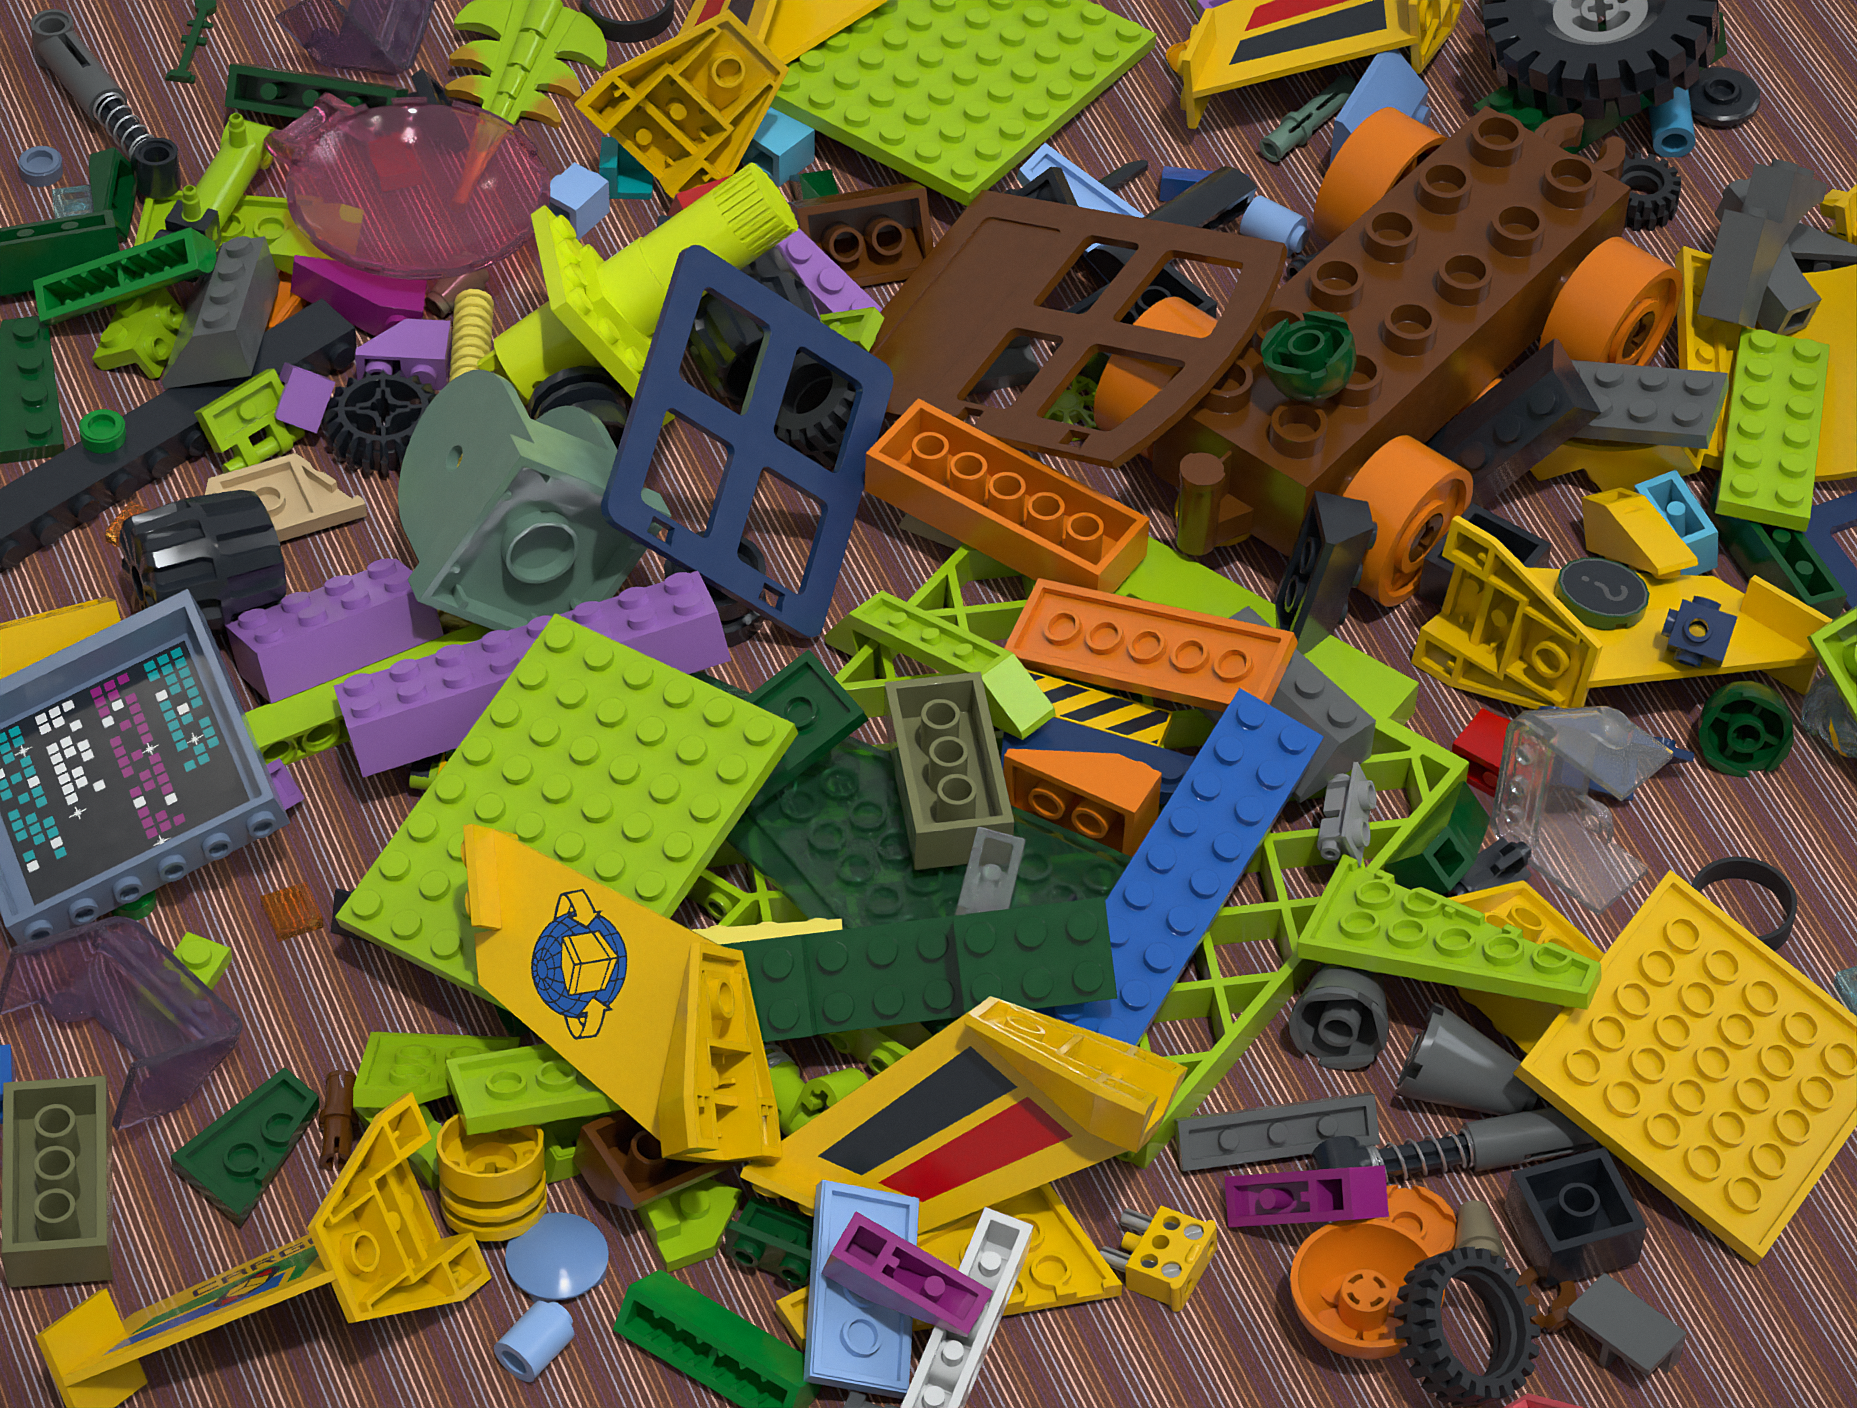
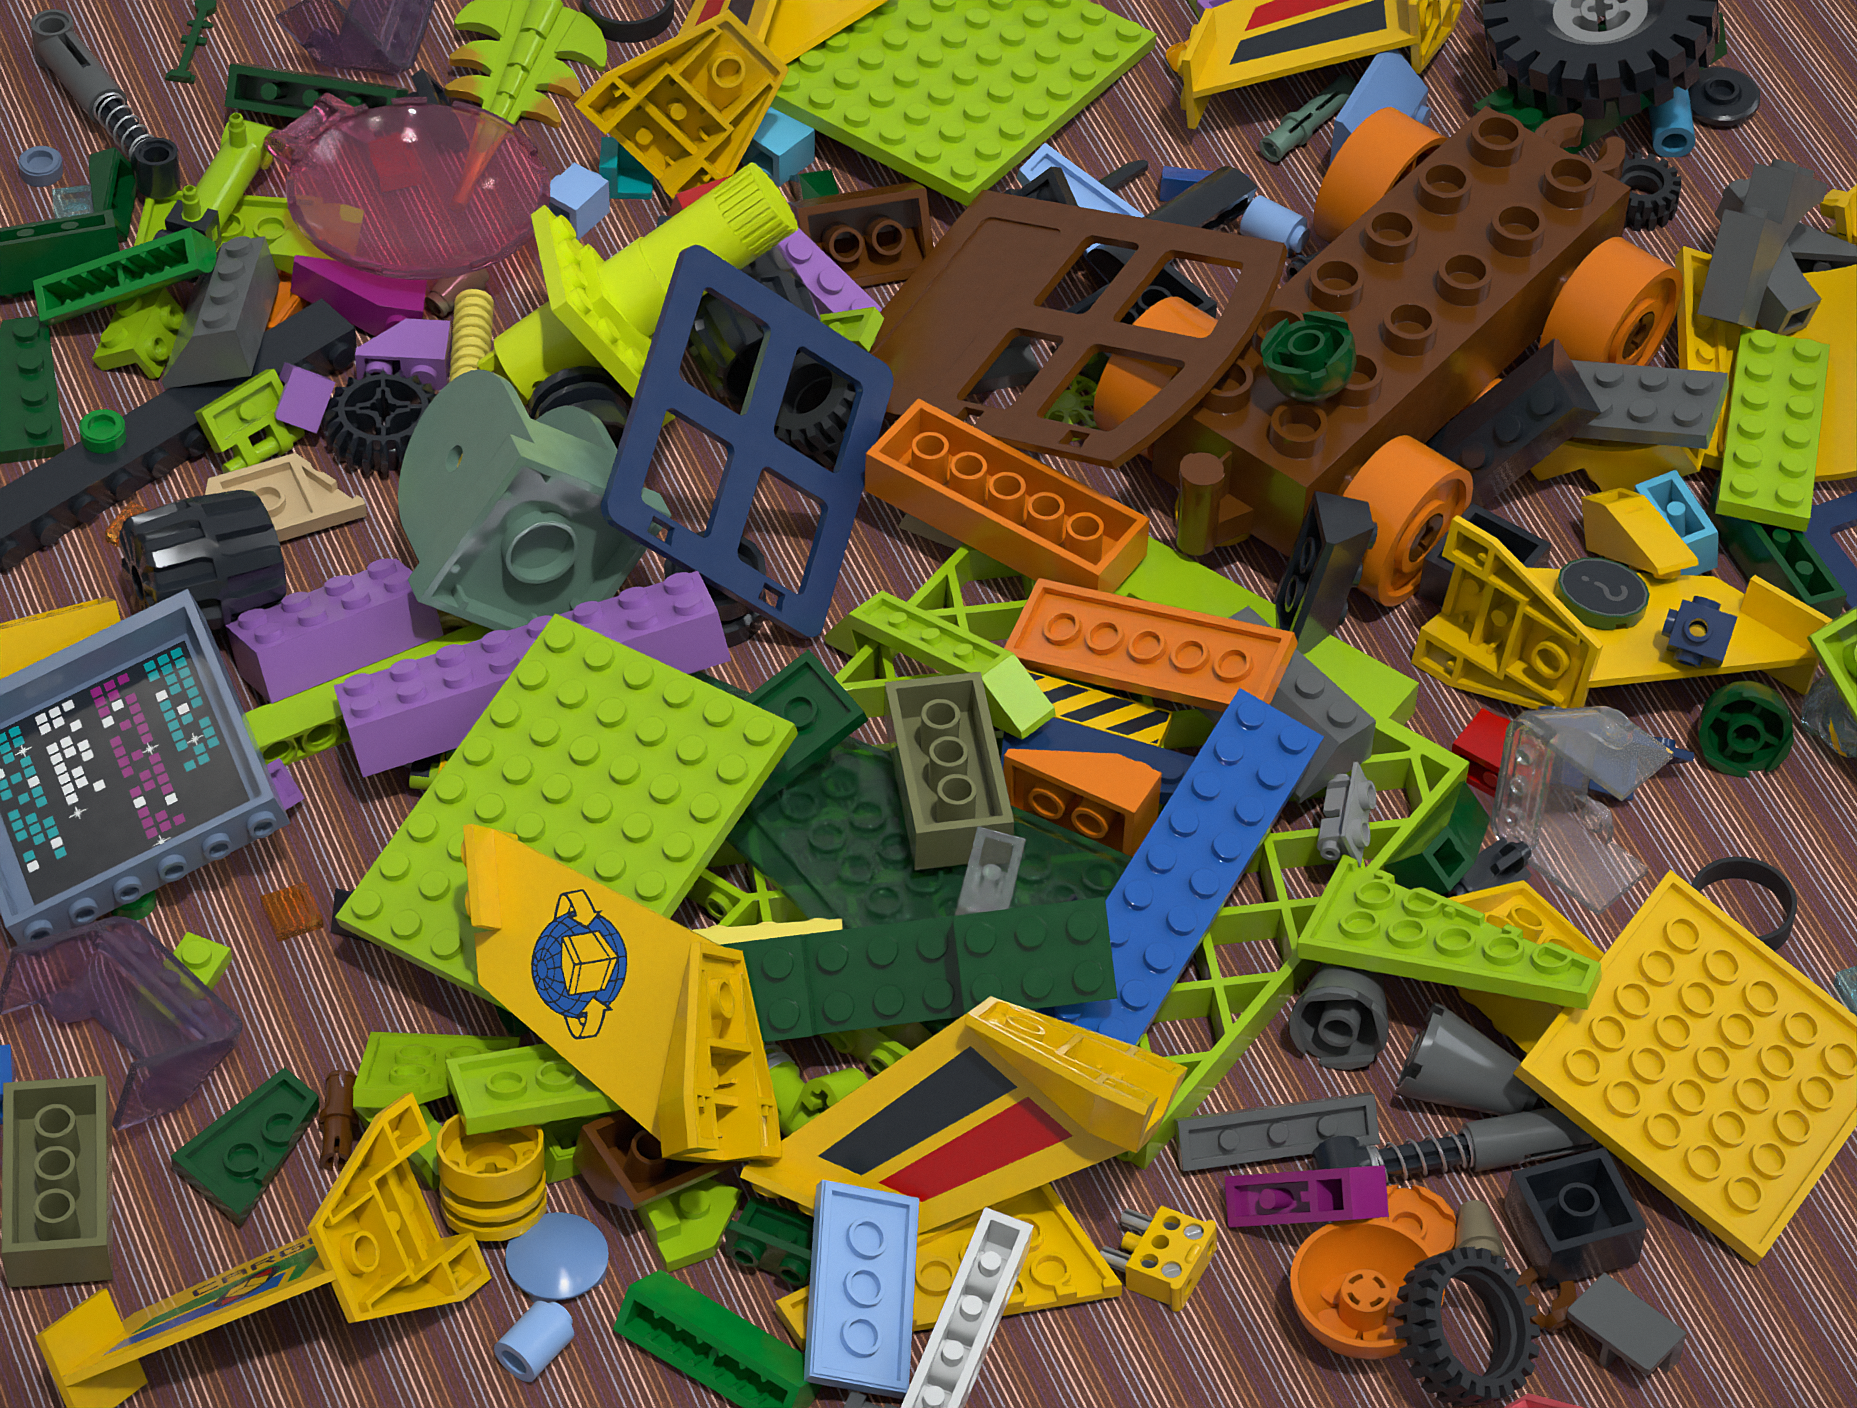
magenta slope [821,1211,993,1337] -> none

